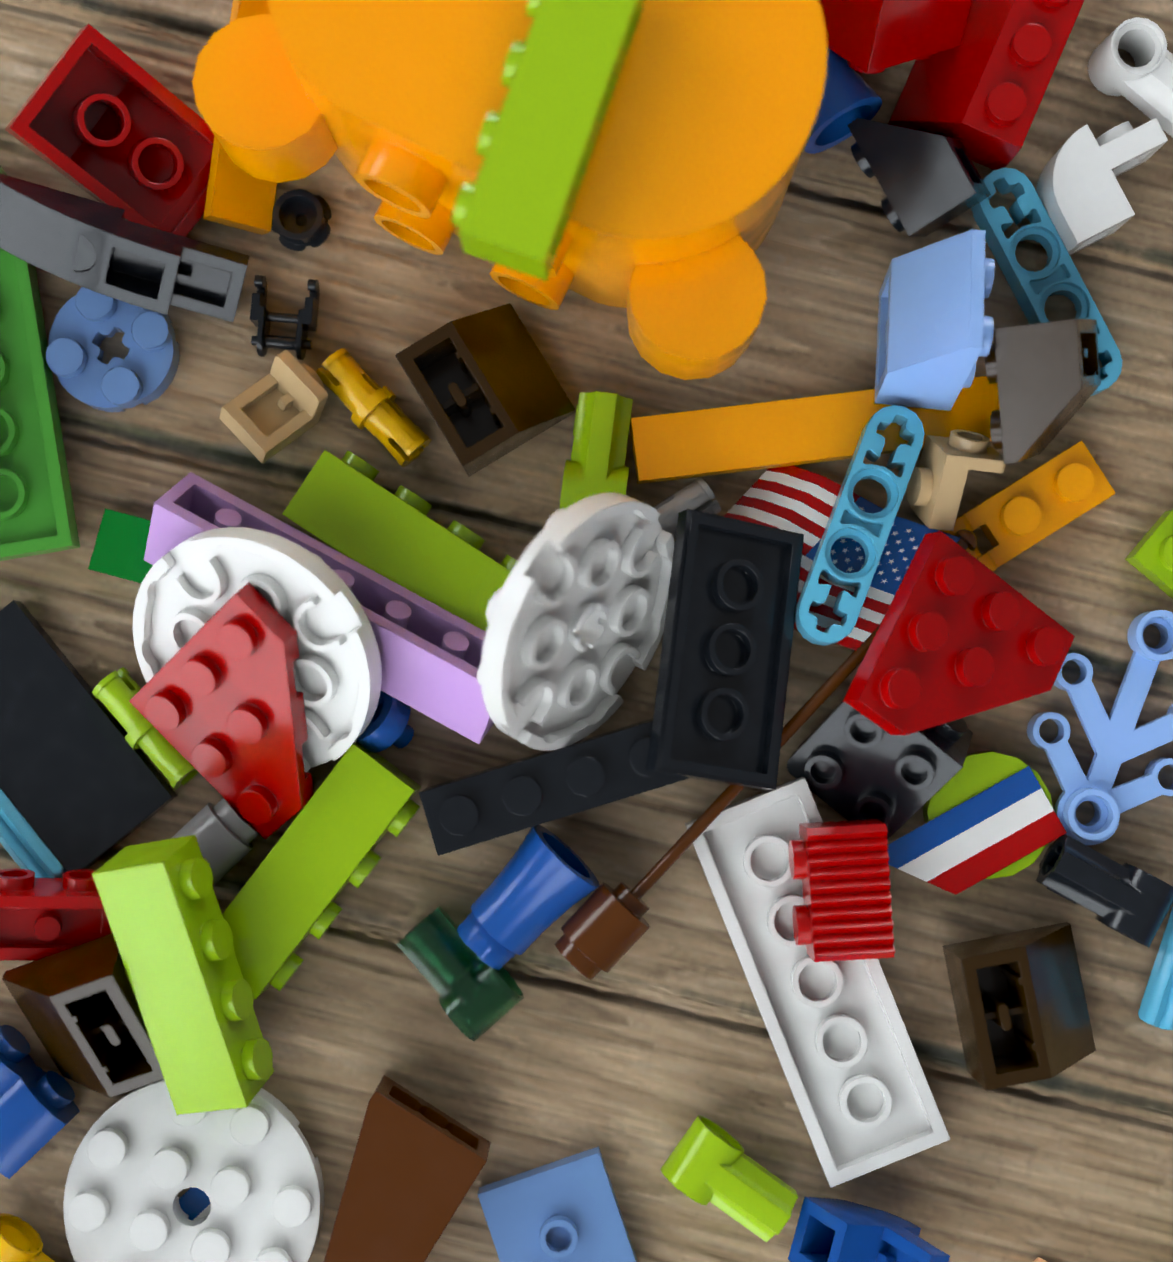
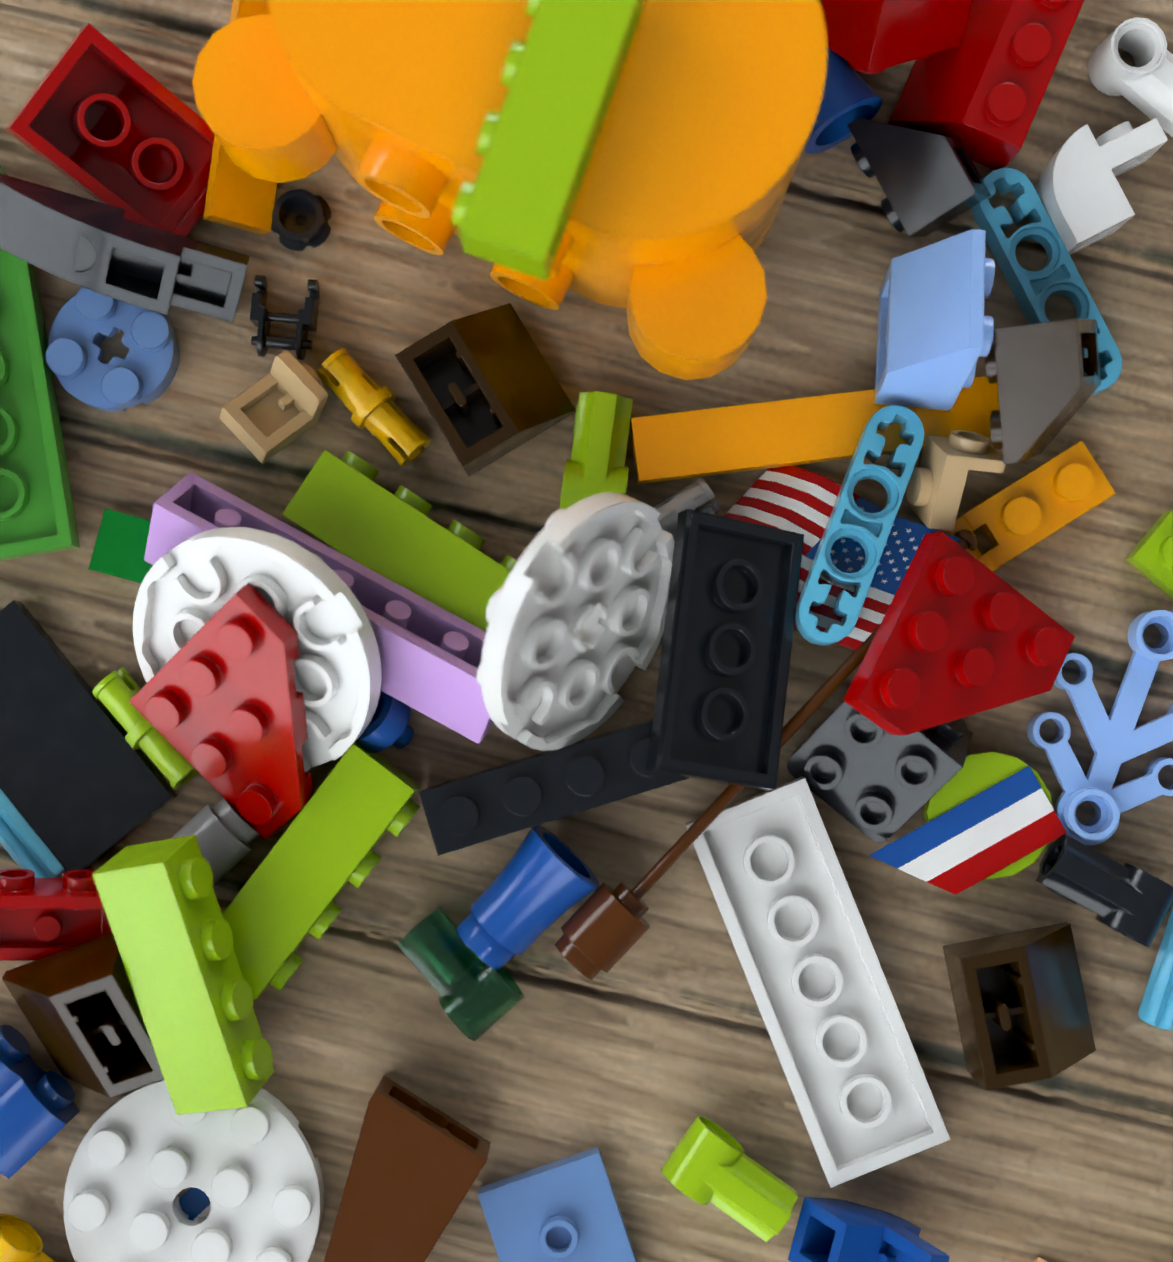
red brick [789,819,895,962] -> none

